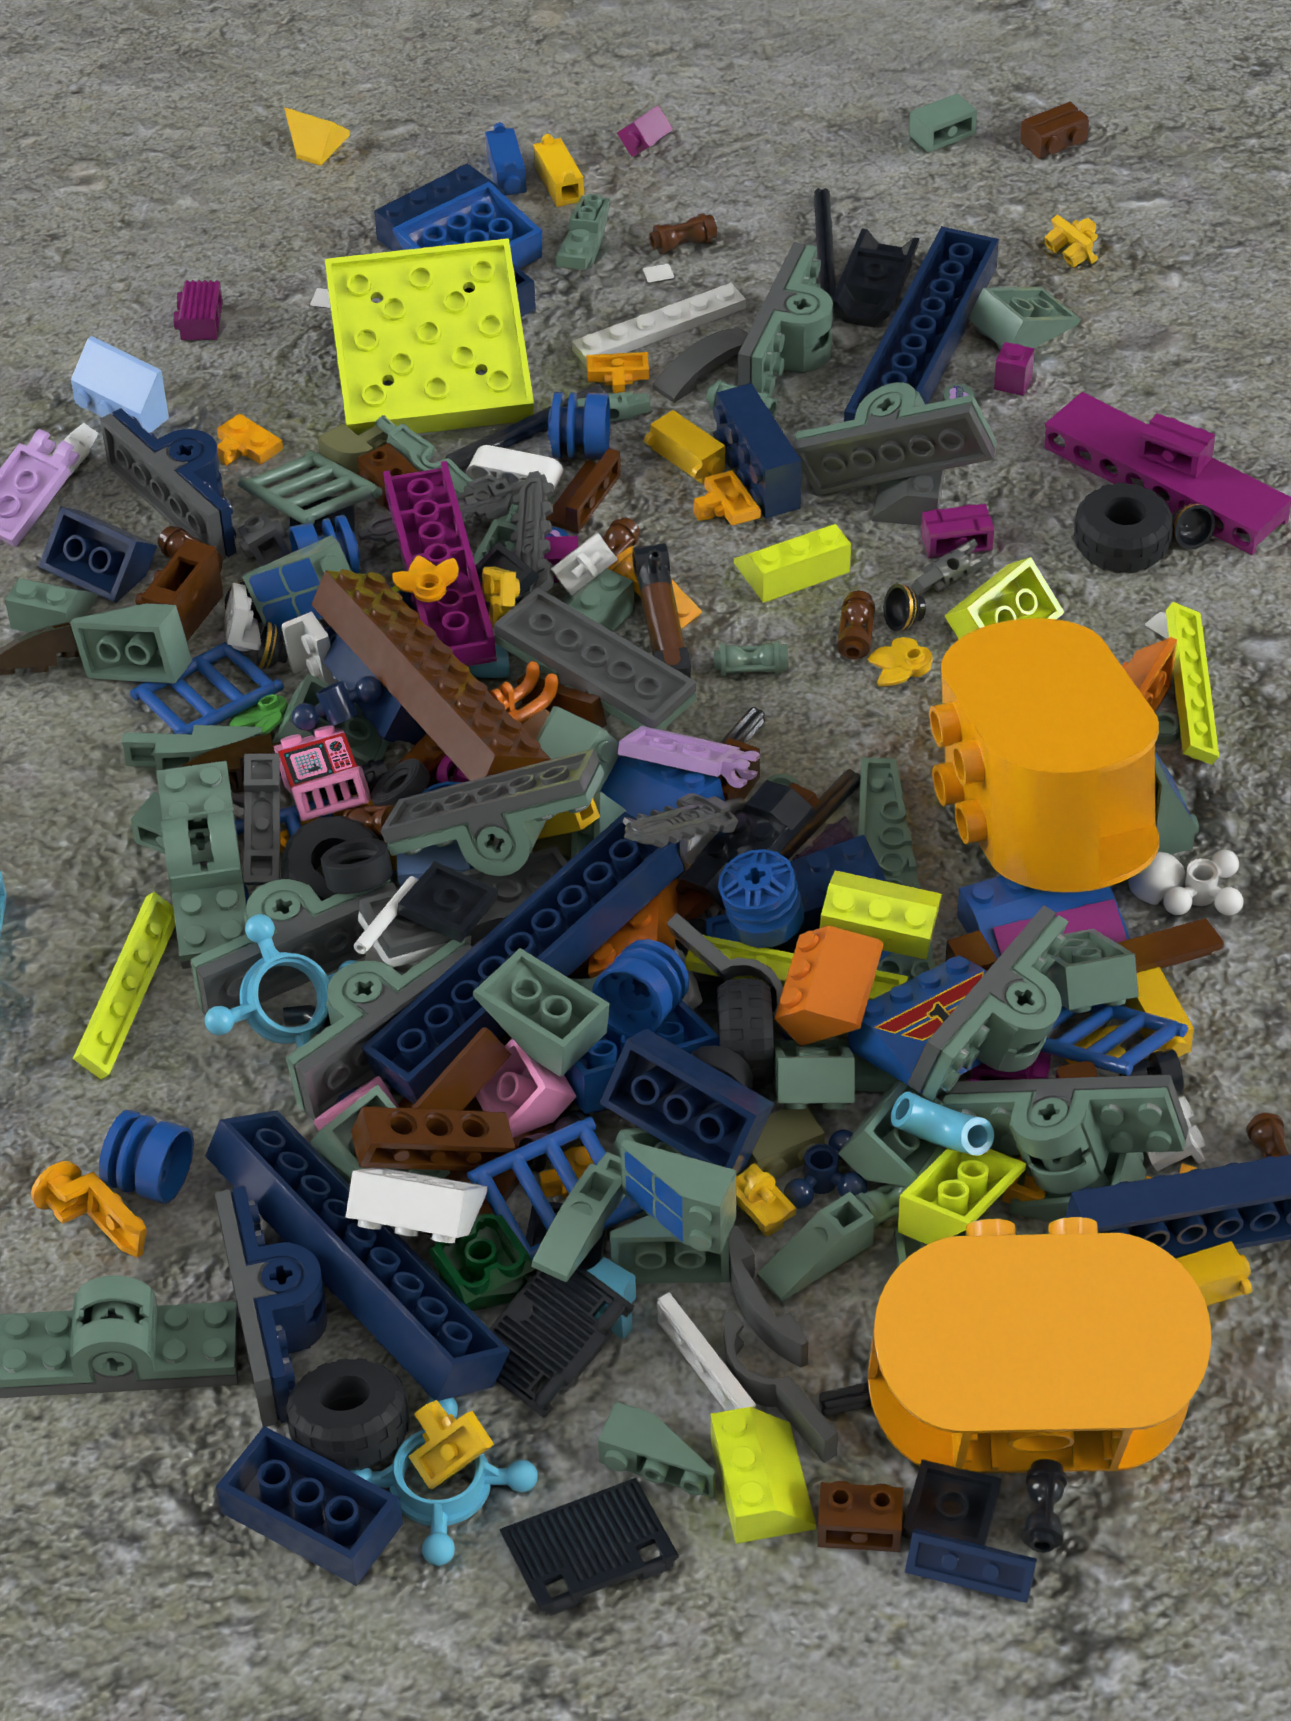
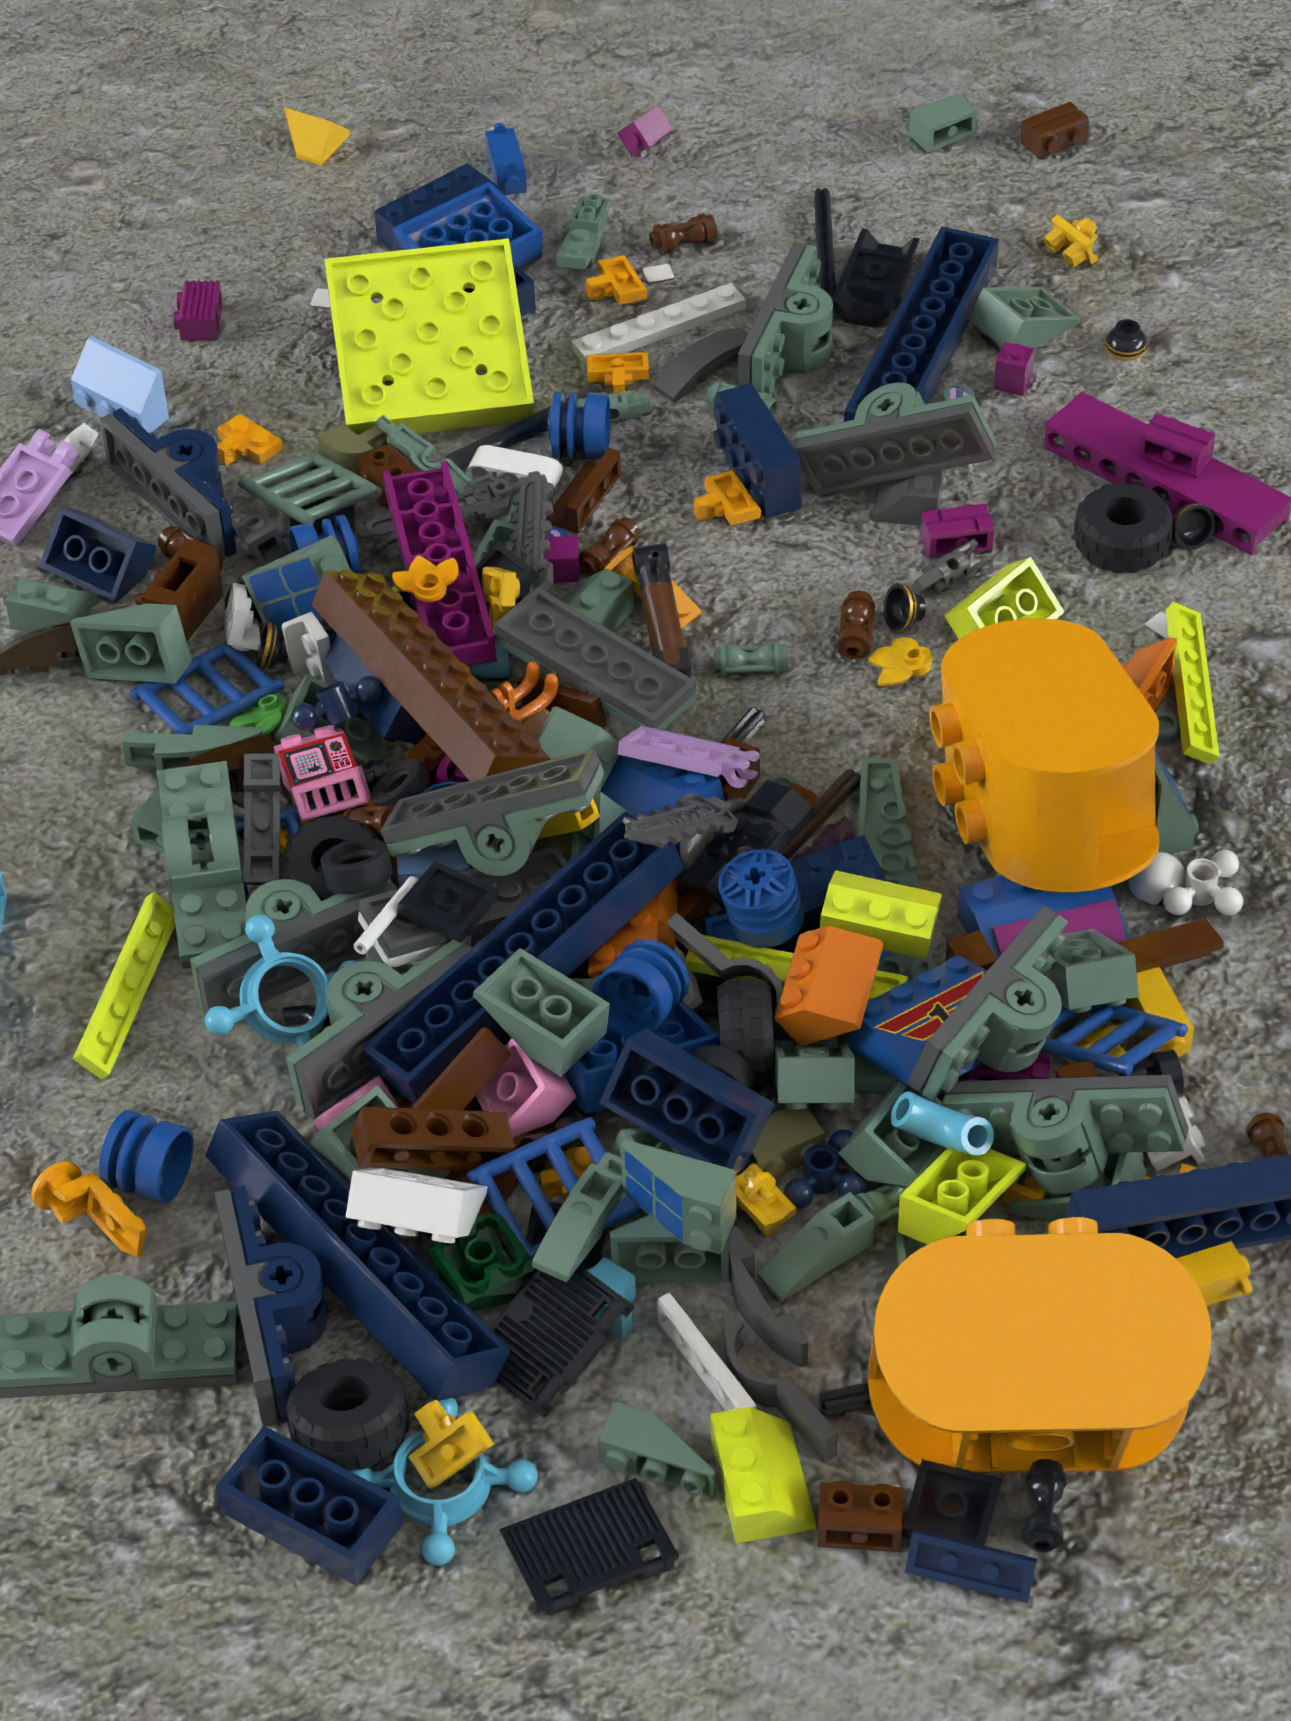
yellow brick [533,134,584,207] -> none
white hips [551,533,618,596] -> none
yellow brick [644,410,725,484] -> none
neon yellow slope [734,524,851,603] -> none
none -> light orange hinge [585,255,648,305]
none -> black piece [1104,319,1148,360]

